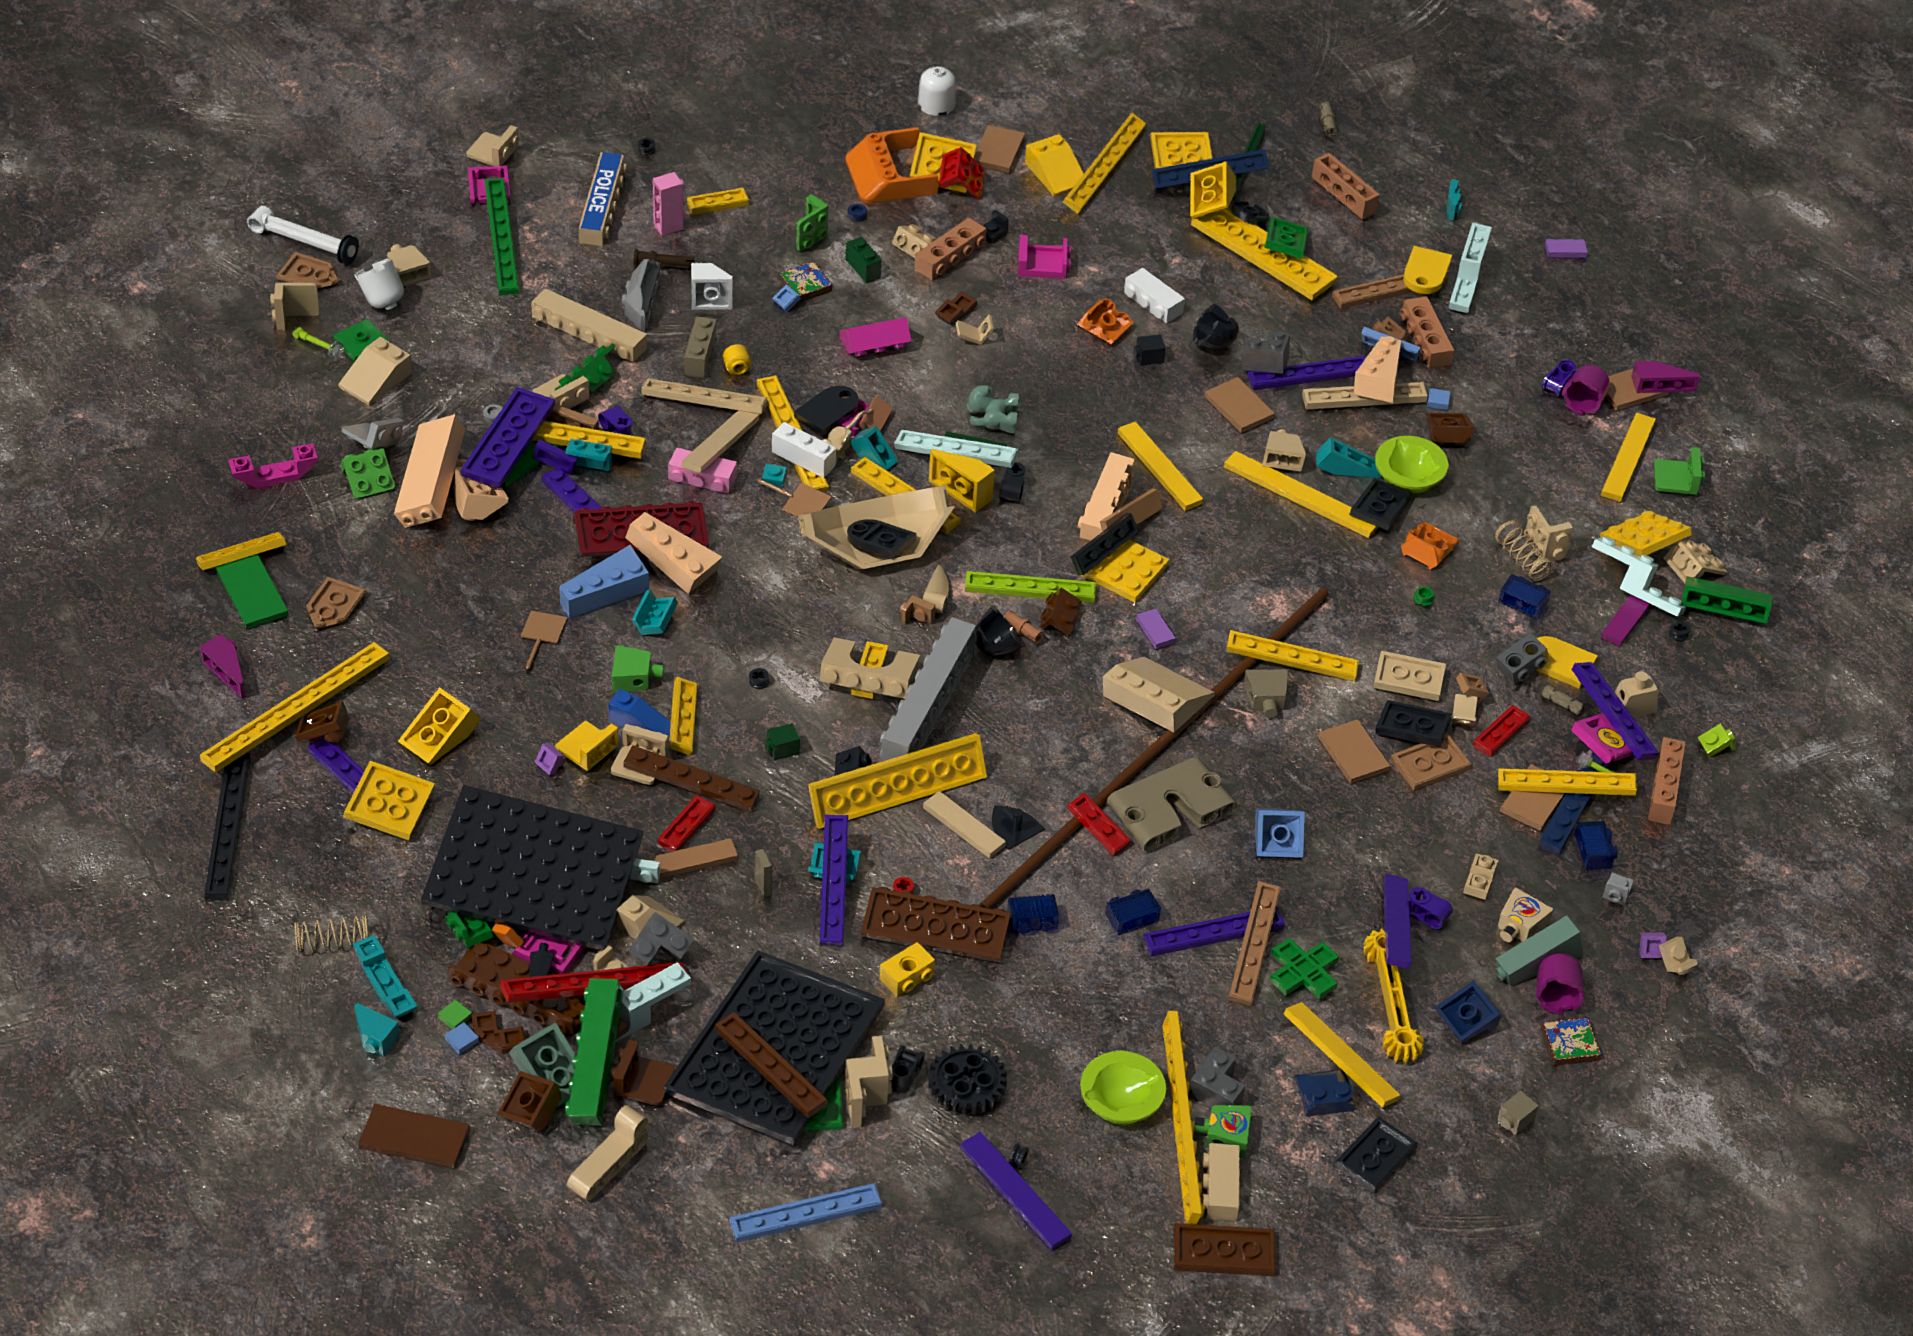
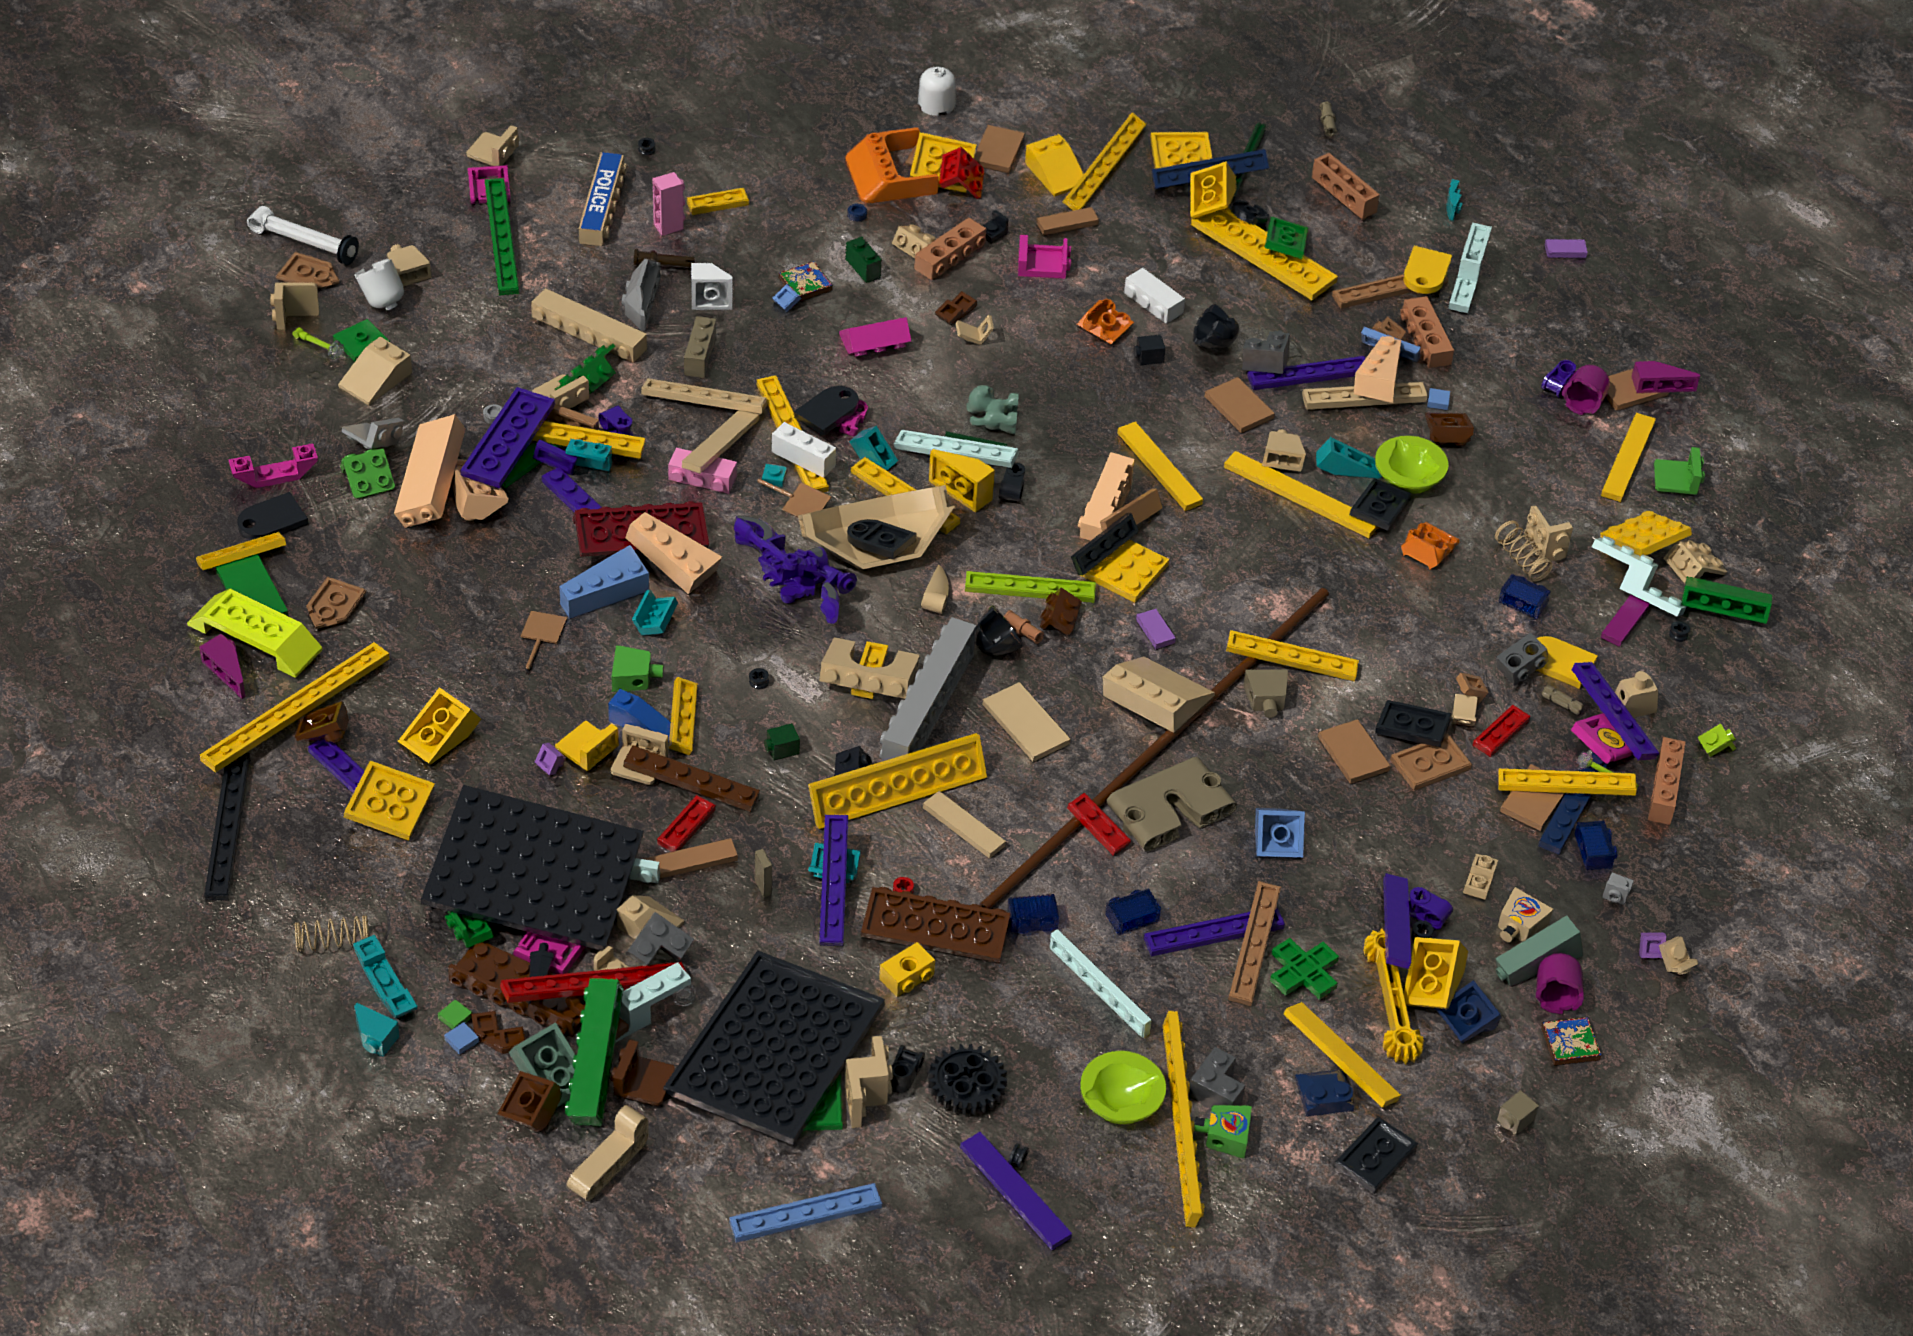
reddish brown tile [358,1104,470,1169] -> none
orange tile [492,924,524,948] -> none
reddish brown plate [715,1012,827,1118] -> none
yellow head [723,344,751,375] -> none
bright green bracket [797,194,828,252] -> none
tan animal [823,409,872,462] -> none
nougat tile [859,395,893,431] -> none
medium nougat bracket [900,595,935,625] -> none
black shield [992,805,1045,850] -> none
reddish brown tile [1174,1223,1276,1277] -> none
tan brick [1202,1143,1239,1222] -> none
tan plate [1373,651,1446,701] -> none
green plate [1414,586,1435,606] -> none
none -> neon yellow slope [187,589,323,678]
none -> black tile [237,492,309,540]
none -> dark purple piece [734,516,857,624]
none -> tan tile [982,682,1070,762]
none -> medium nougat tile [1037,207,1099,235]
none -> light aqua tile [1050,929,1151,1038]
none -> yellow slope [1403,937,1469,1009]
none -> black bush [1411,920,1434,940]

